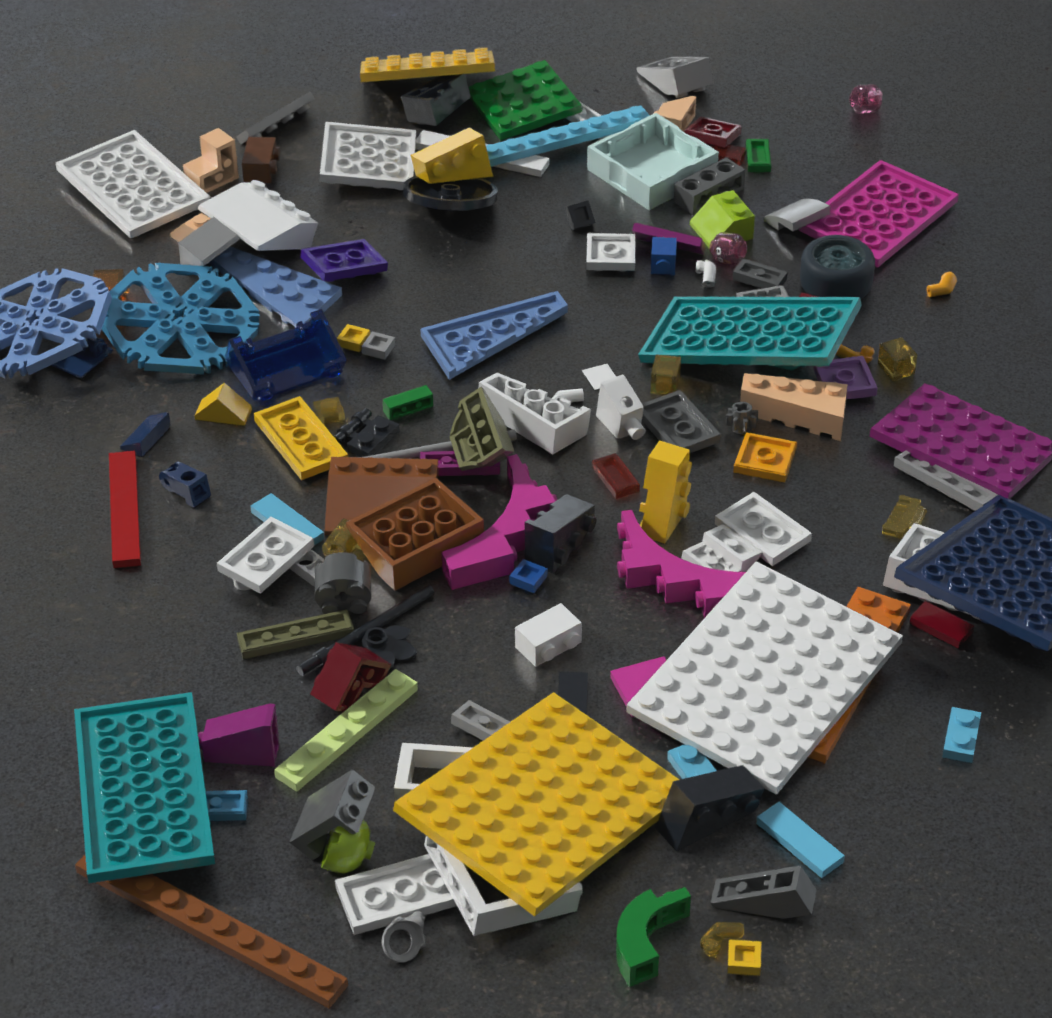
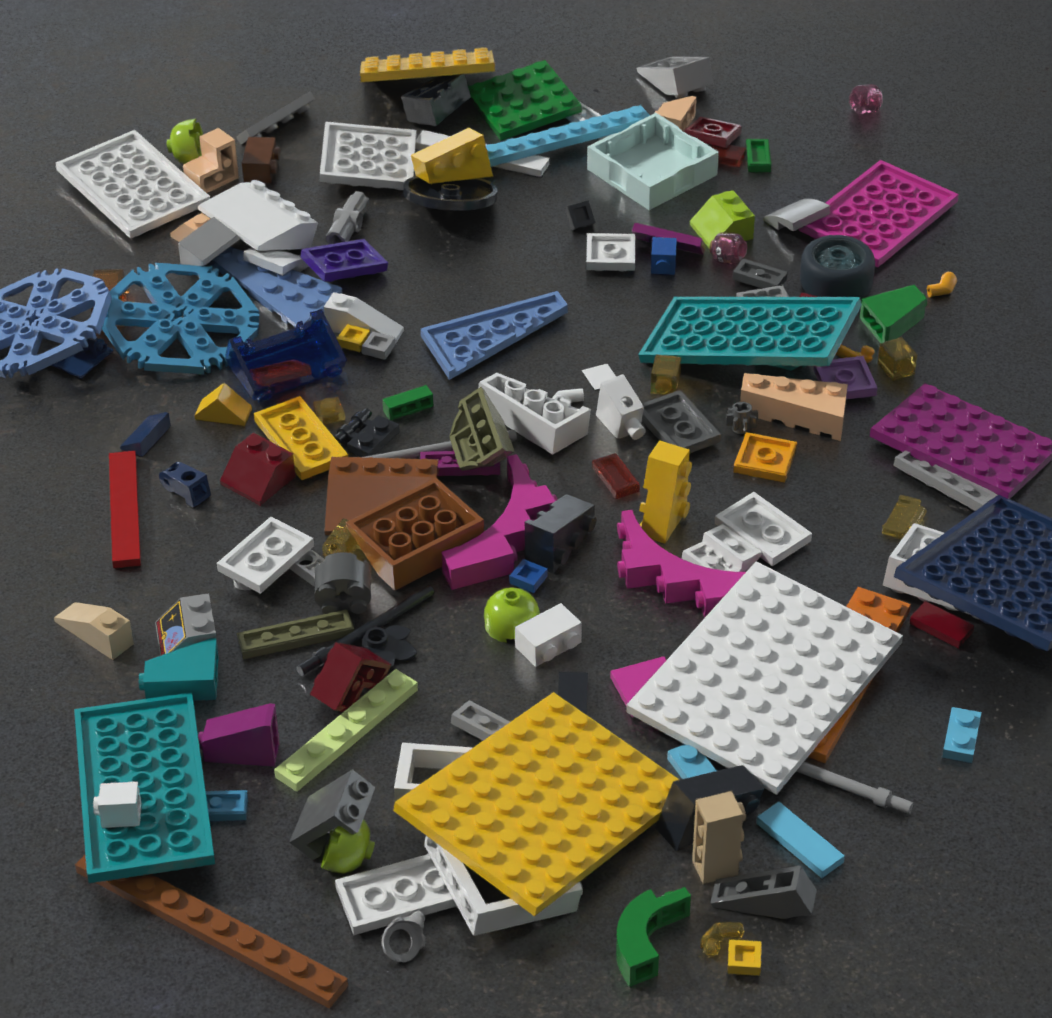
medium azure tile [250,493,325,545] -> none
dark grey brick [674,158,745,215] -> none
white arm [696,260,716,288] -> none
none -> tan slope [54,602,134,660]
none -> white brick [94,782,141,828]
none -> teal slope [139,638,219,701]
none -> slope [155,593,219,656]
none -> lime cylinder [167,118,203,164]
none -> dark red slope [220,432,295,506]
none -> white slope [244,247,309,275]
none -> clear red tile [247,359,312,386]
none -> white slope [324,292,404,344]
none -> light grey piece [326,191,370,244]
none -> lime cylinder [484,587,540,643]
none -> tan brick [692,791,746,884]
none -> light grey bar [796,762,913,814]
none -> green slope [860,285,927,347]

